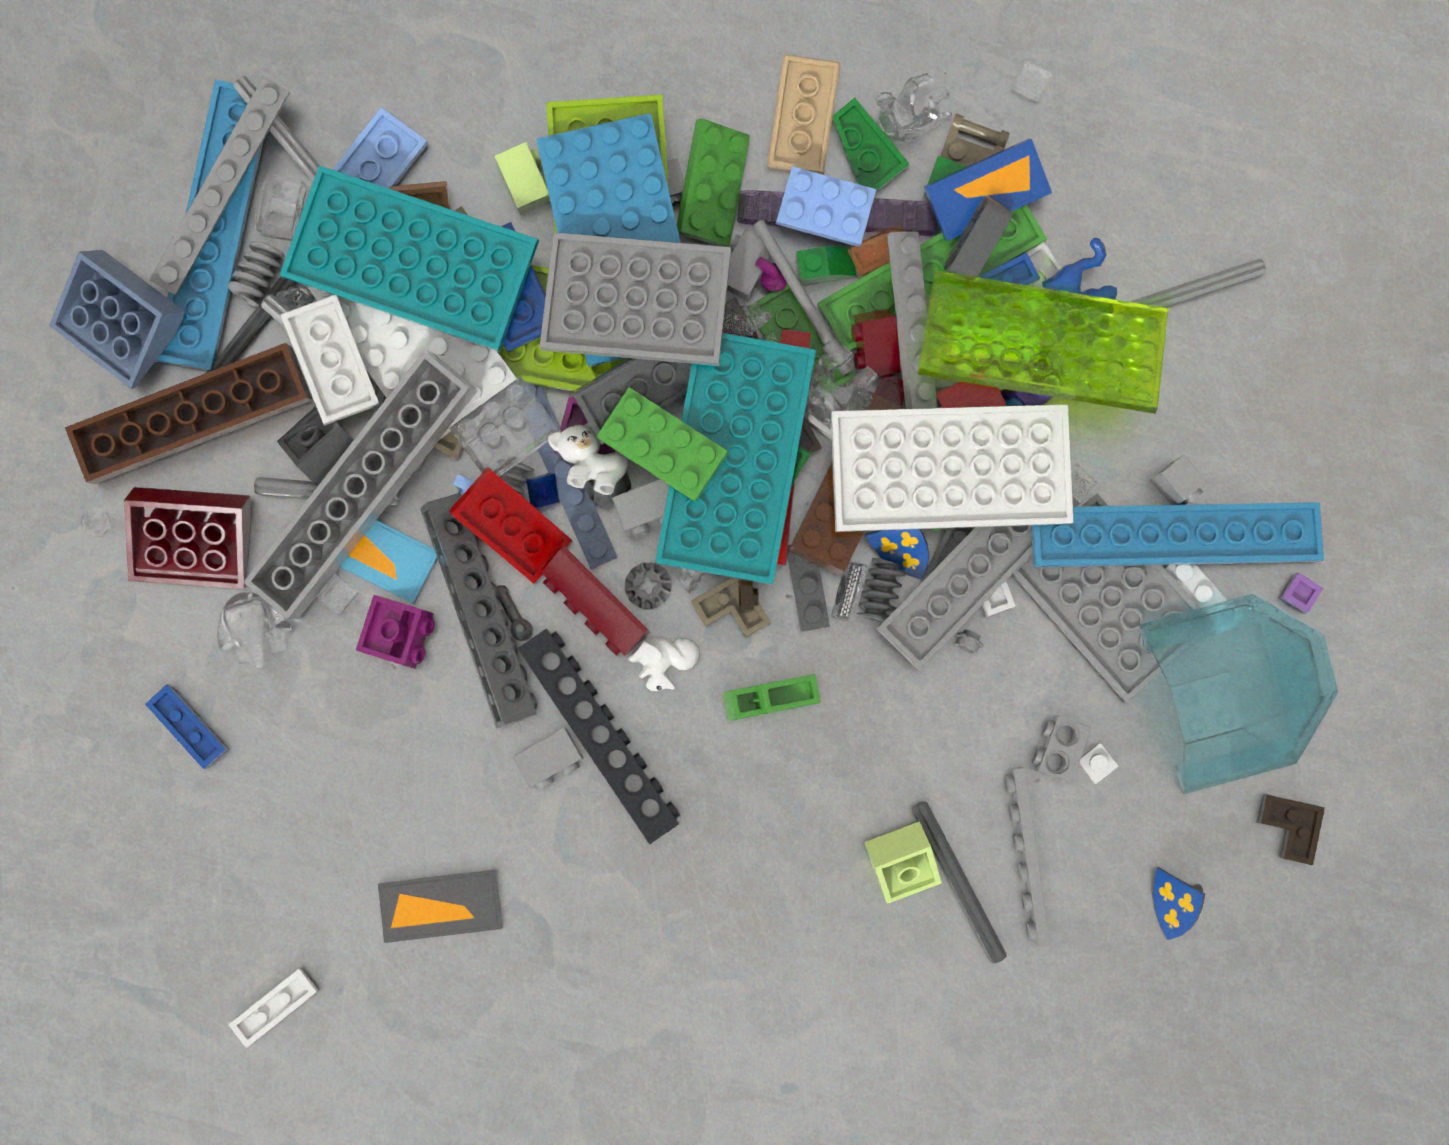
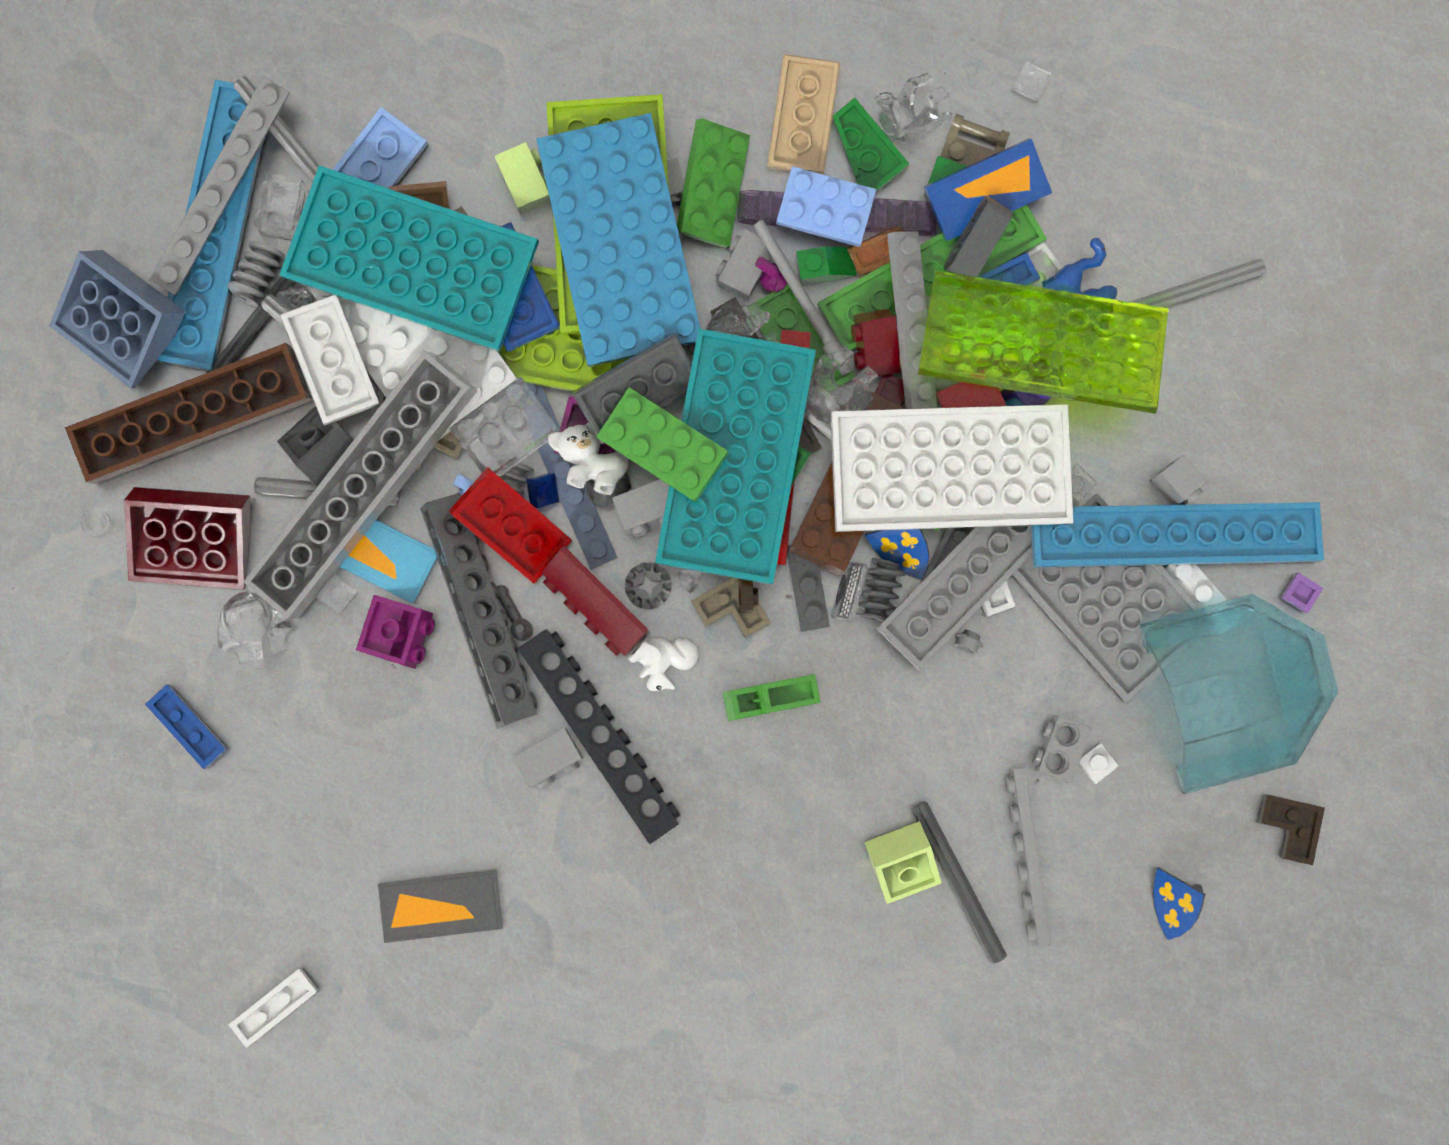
light grey plate [540,232,731,366] -> none

